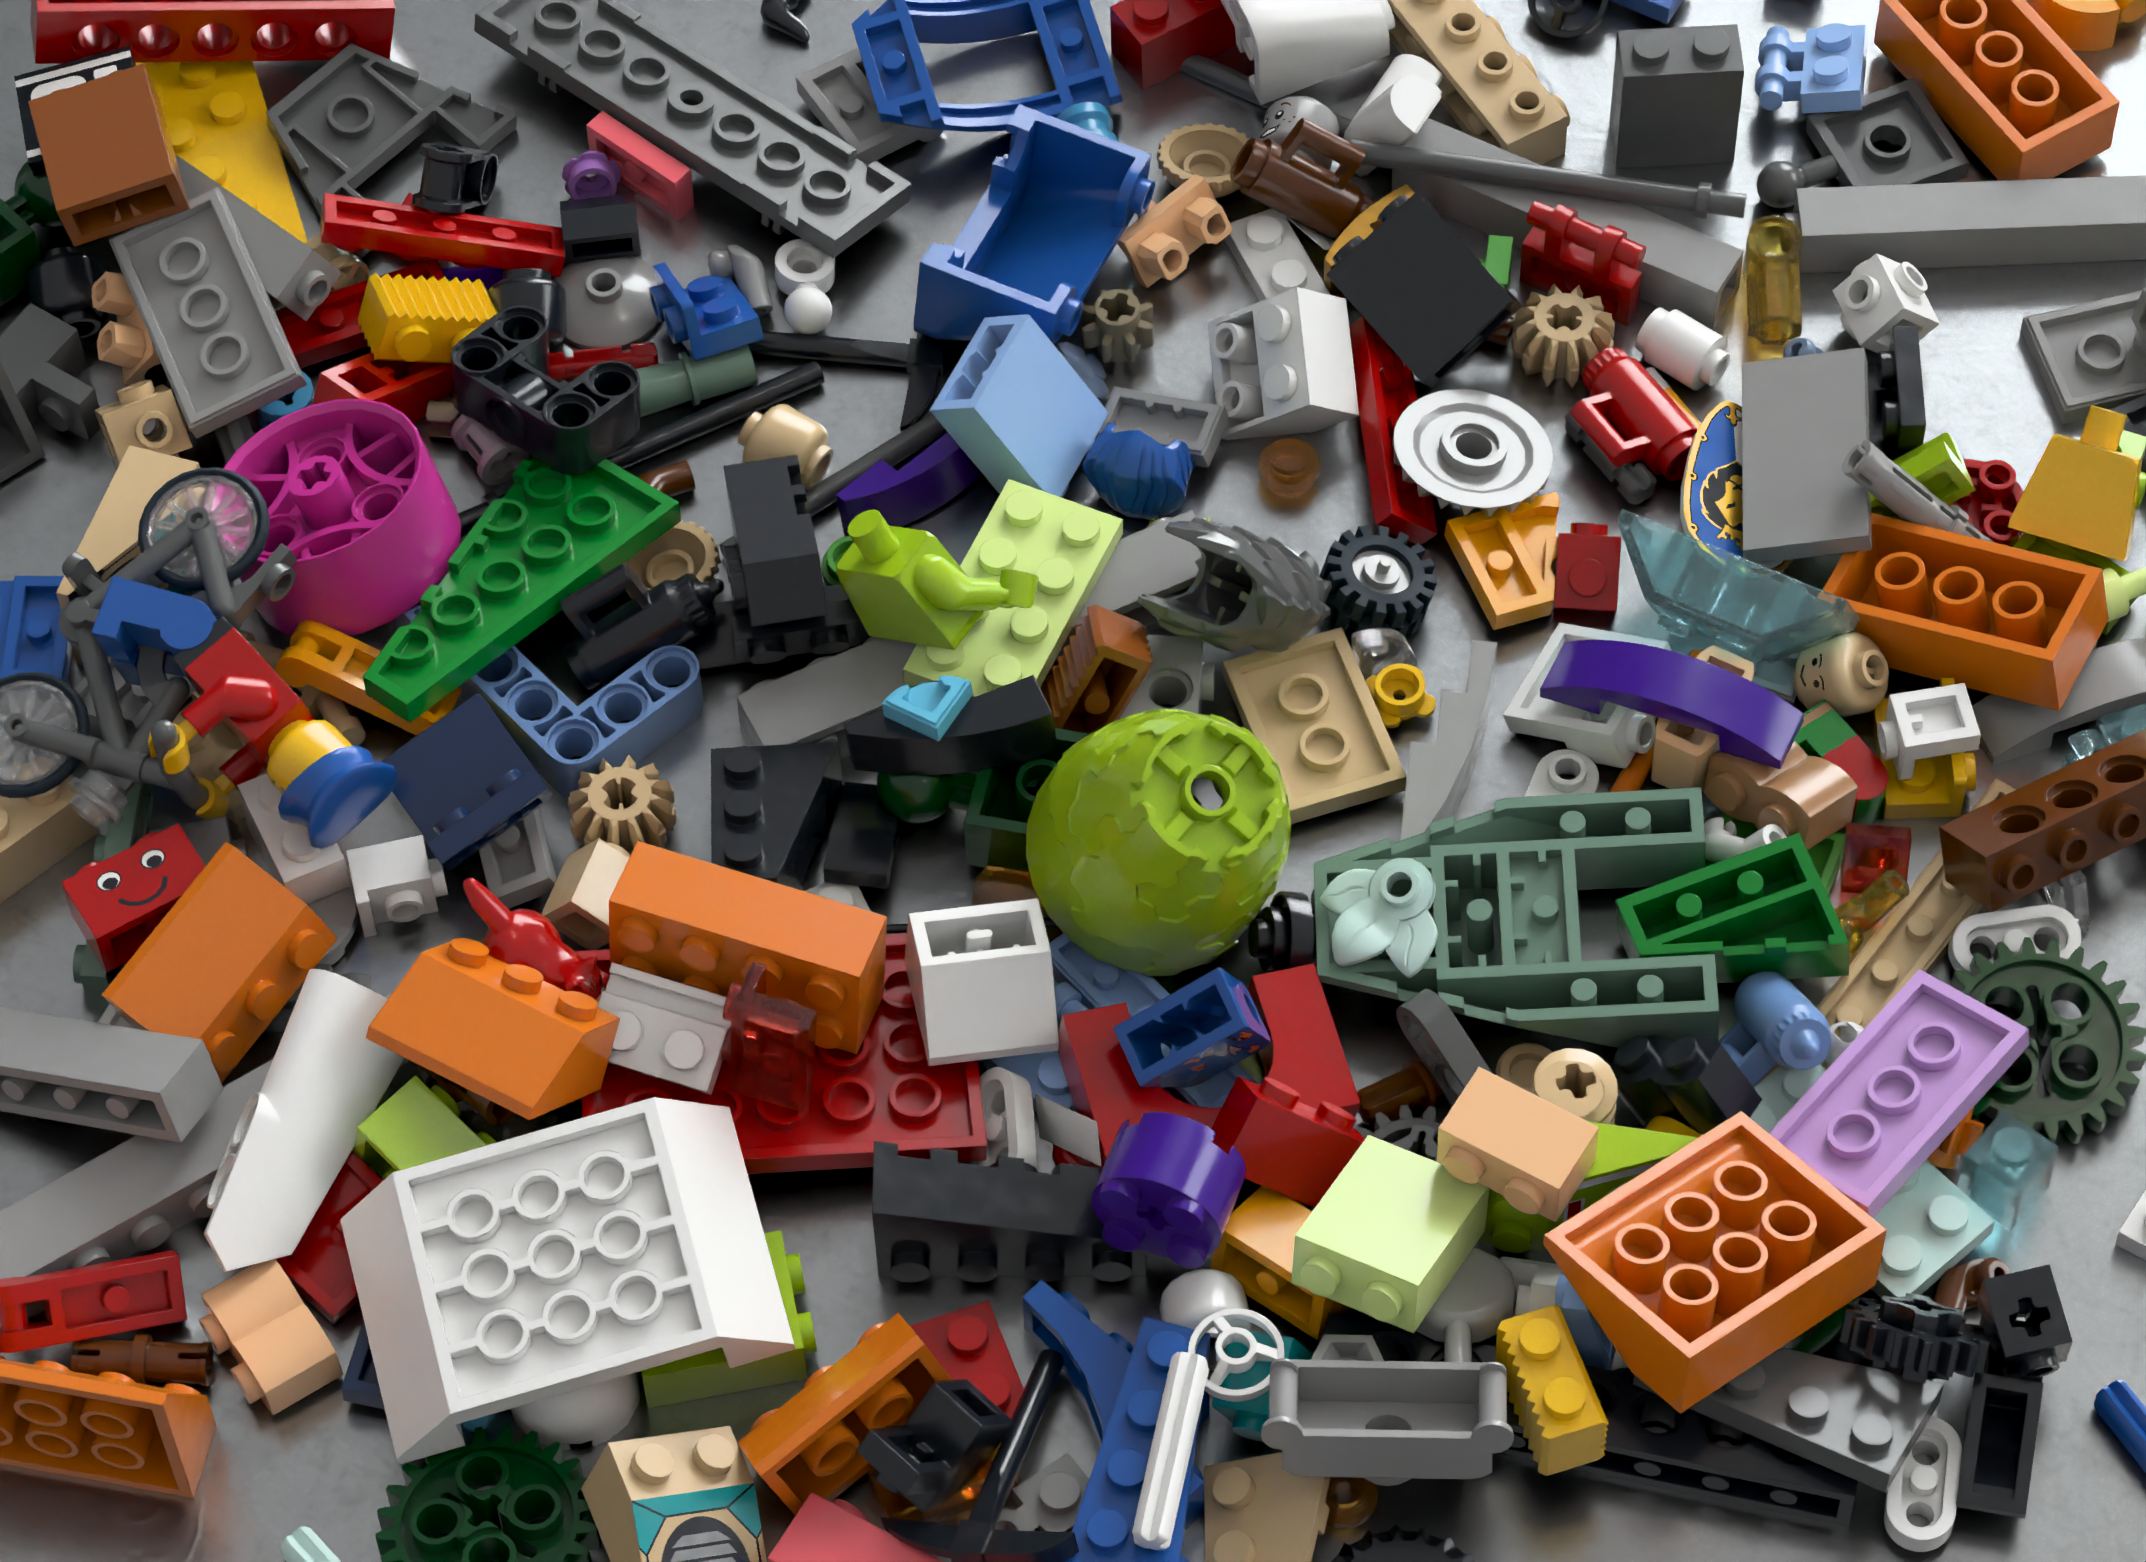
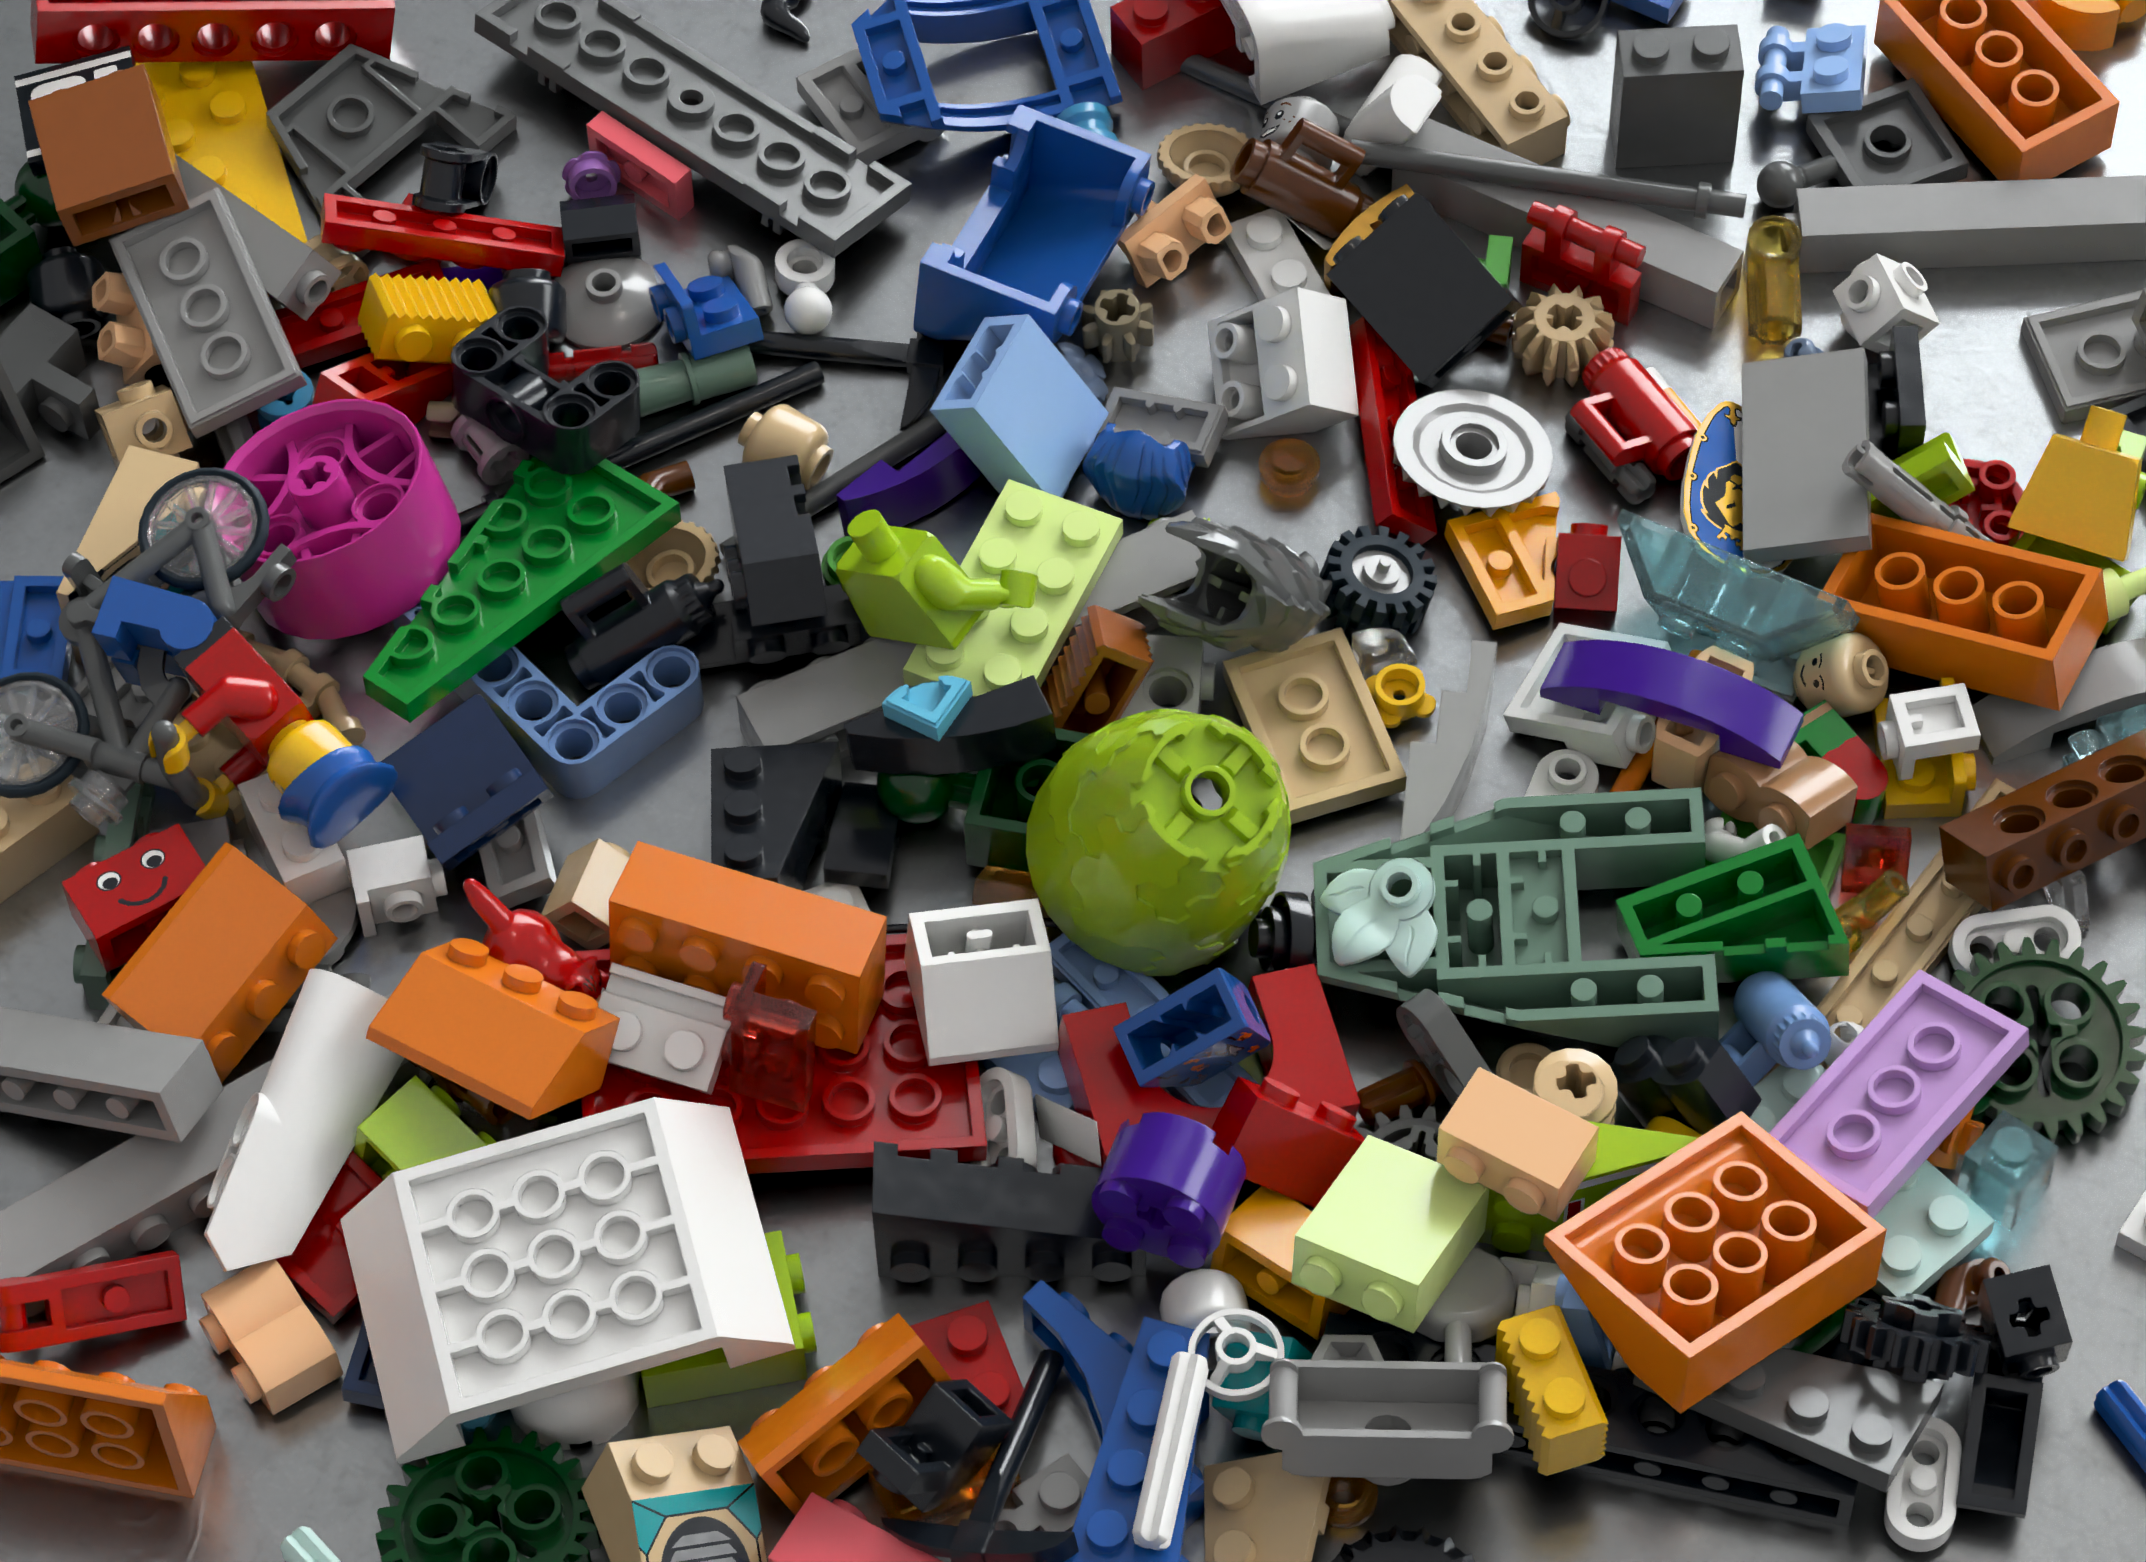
reddish brown pin [71,1334,213,1386] -> none
light orange plate [275,620,462,735] -> none
tan gear [568,755,677,854] -> none
white brick [1635,307,1730,391] -> none

